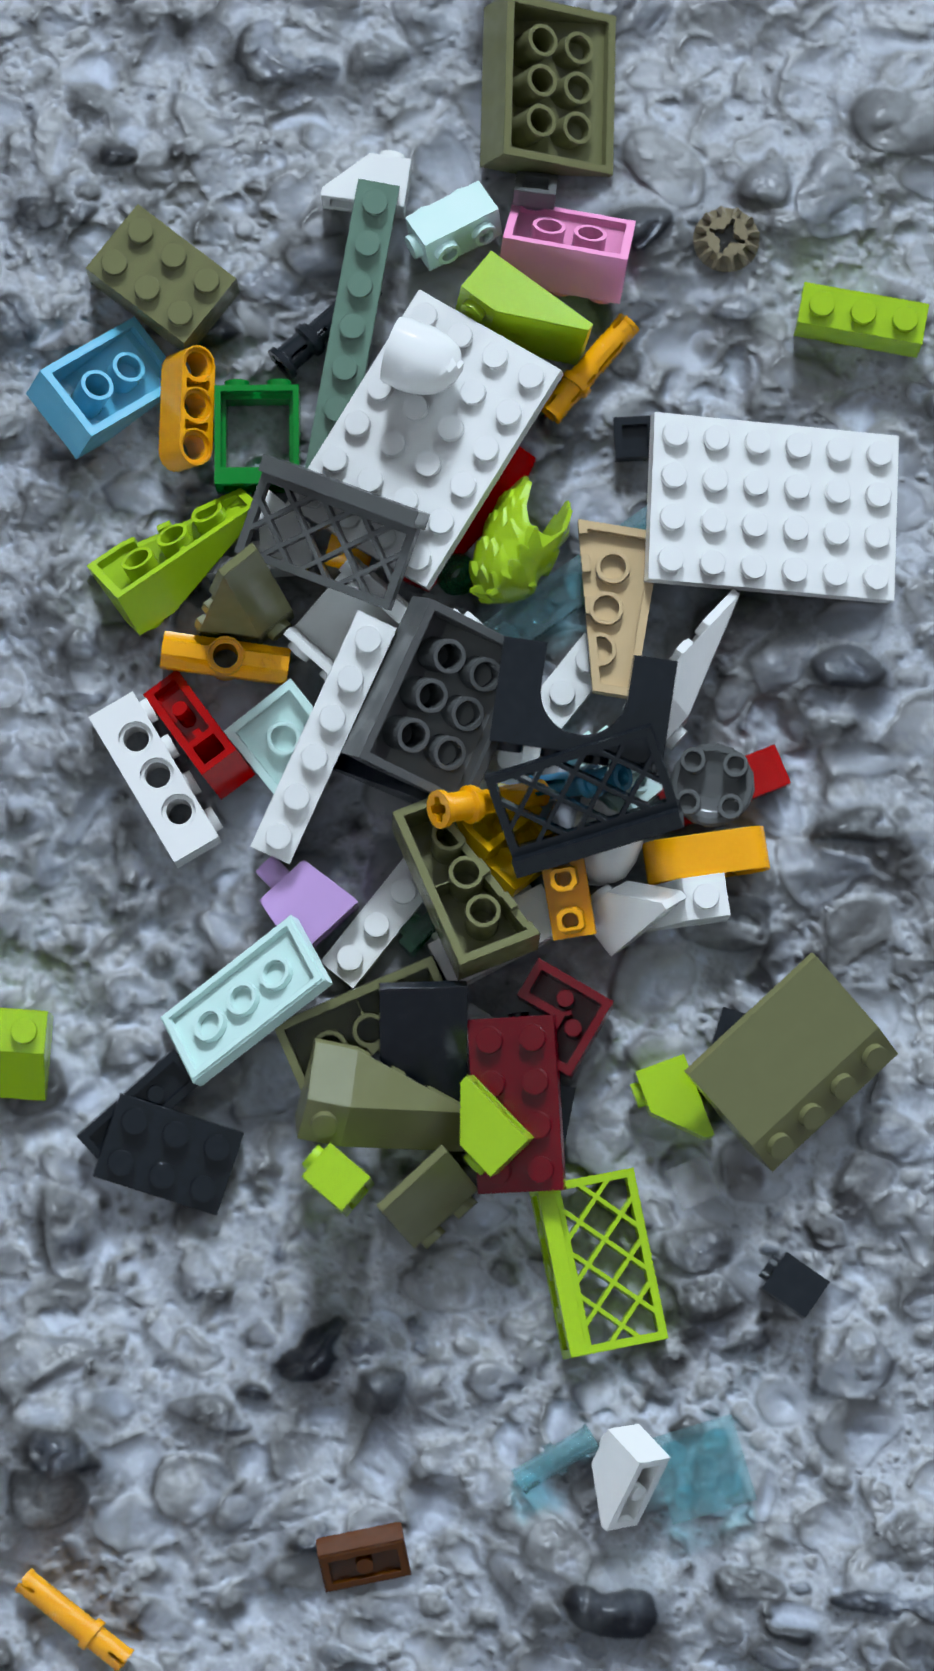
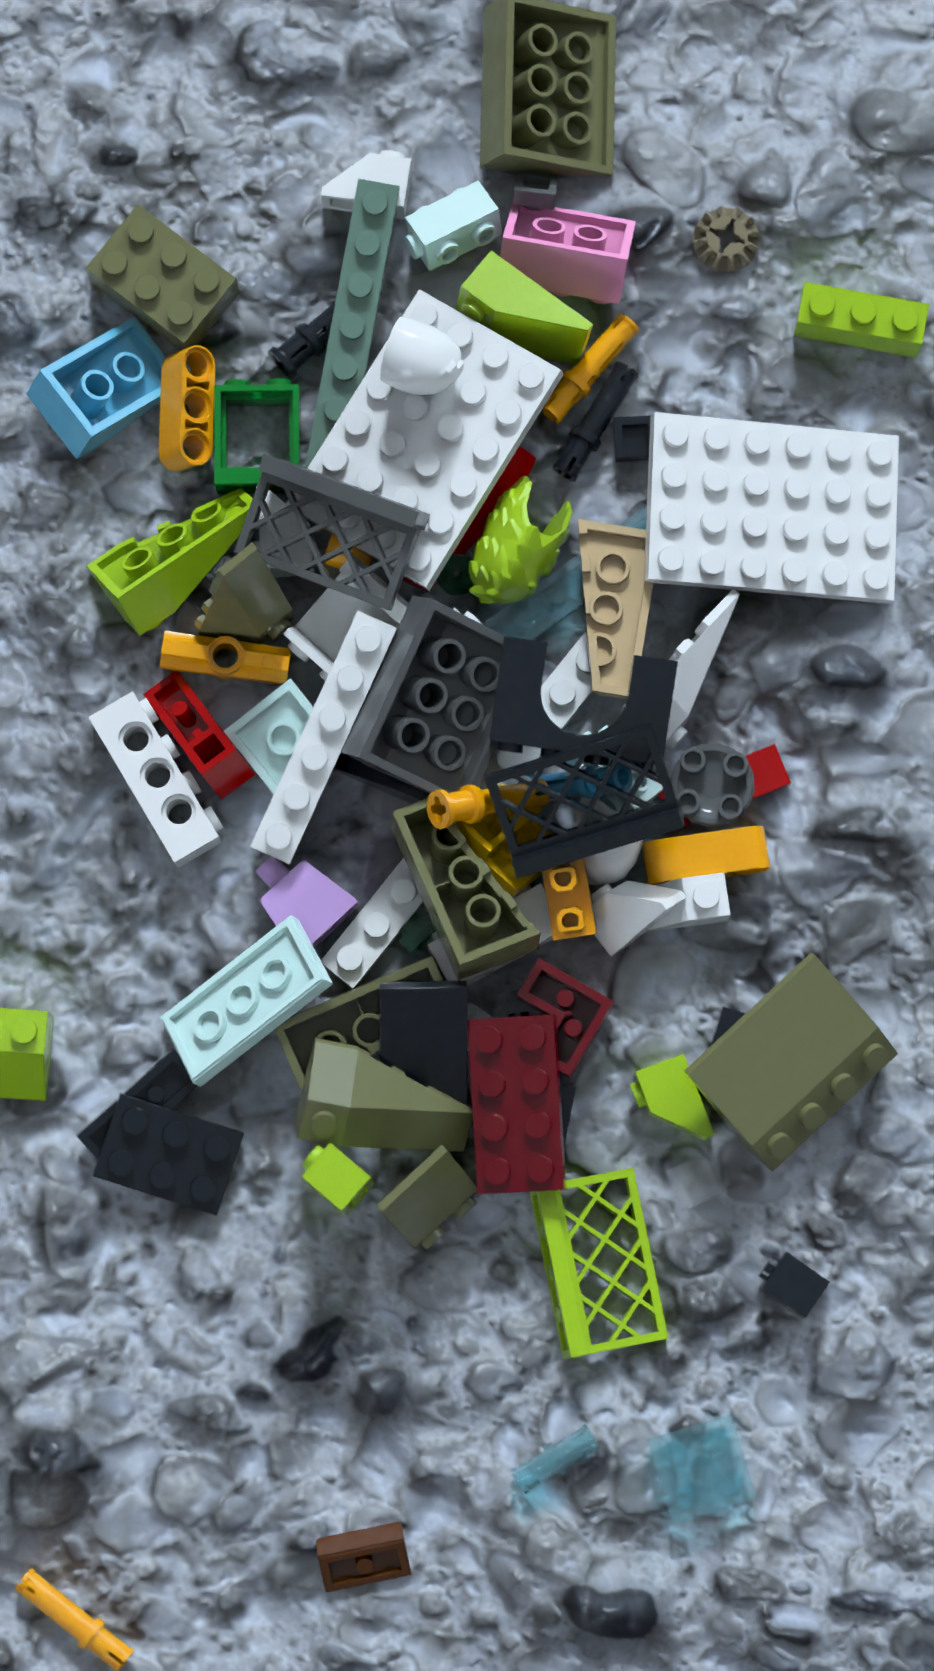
lime slope [460,1075,534,1177] -> none
white slope [591,1424,671,1531] -> none
none -> black pin [552,362,639,482]

